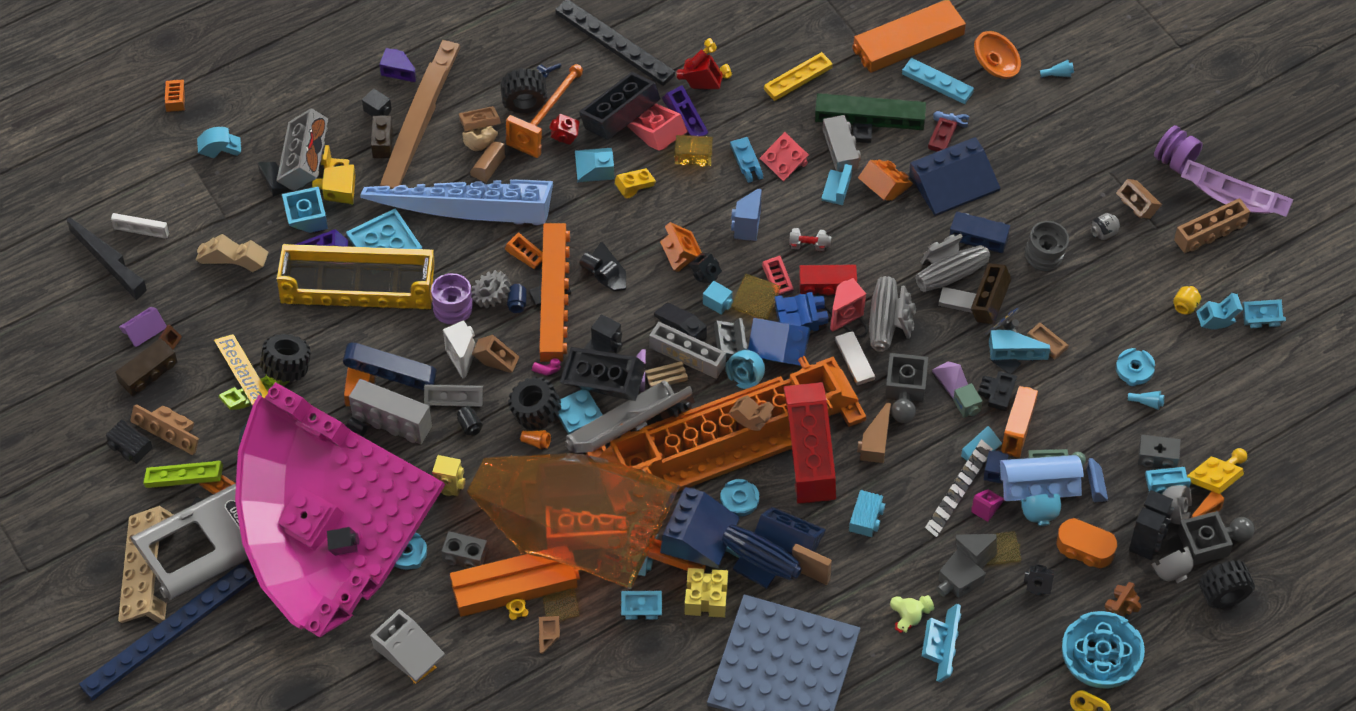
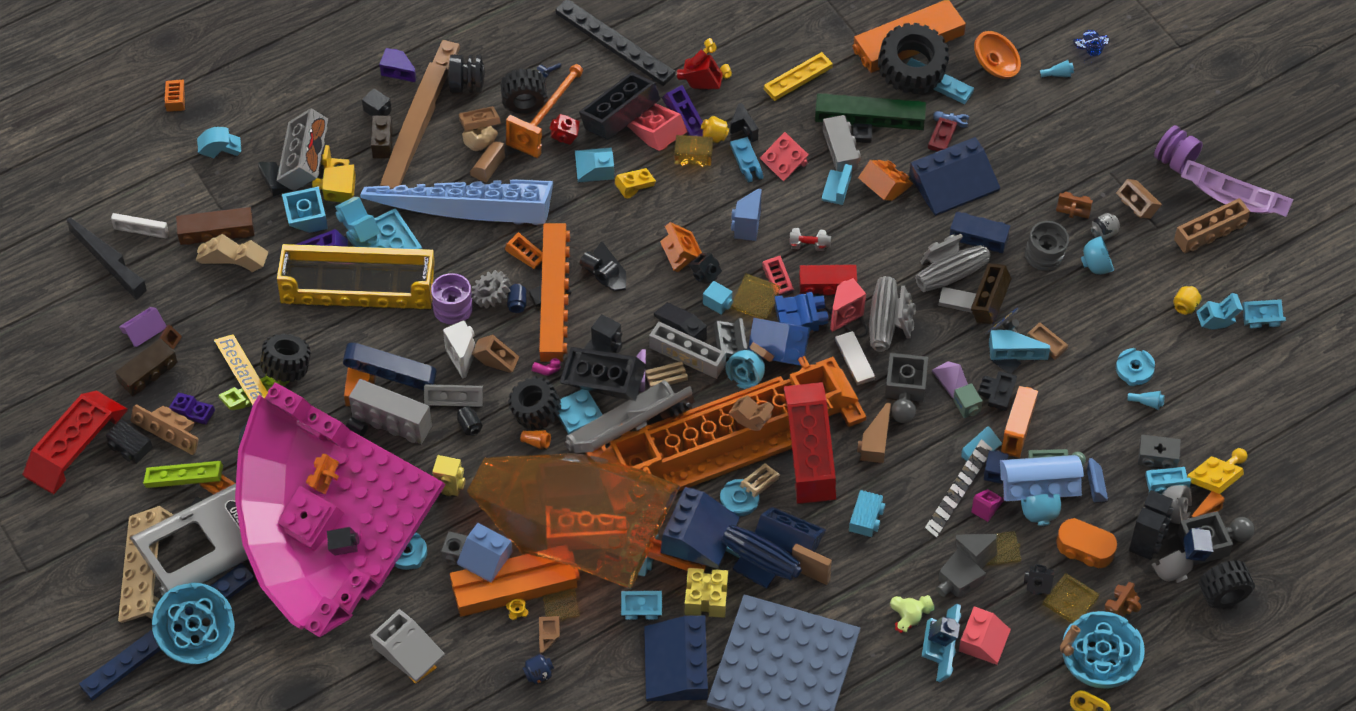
none -> red slope [23,391,128,495]
none -> medium azure brick [152,583,234,664]
none -> dark purple slope [169,392,215,425]
none -> reddish brown brick [176,207,255,245]
none -> orange hips [306,454,339,494]
none -> medium azure brick [335,196,381,243]
none -> black wheel [449,54,485,93]
none -> medium blue slope [457,523,513,582]
none -> dark blue head [522,654,554,684]
none -> dark blue slope [644,615,708,701]
none -> yellow head [701,116,729,143]
none -> black slope [730,103,759,142]
none -> tan tile [740,464,780,497]
none -> medium nougat tile [749,342,775,362]
none -> black tyre [878,23,949,94]
none -> dark blue brick [928,617,960,647]
none -> coral slope [959,607,1011,665]
none -> clear yellow tile [1043,573,1099,623]
none -> dark orange hips [1056,192,1093,219]
none -> medium nougat arm [1060,625,1081,656]
none -> clear blue plate [1073,30,1110,56]
none -> medium azure cylinder [1081,236,1114,275]
none -> dark blue brick [1183,528,1213,561]

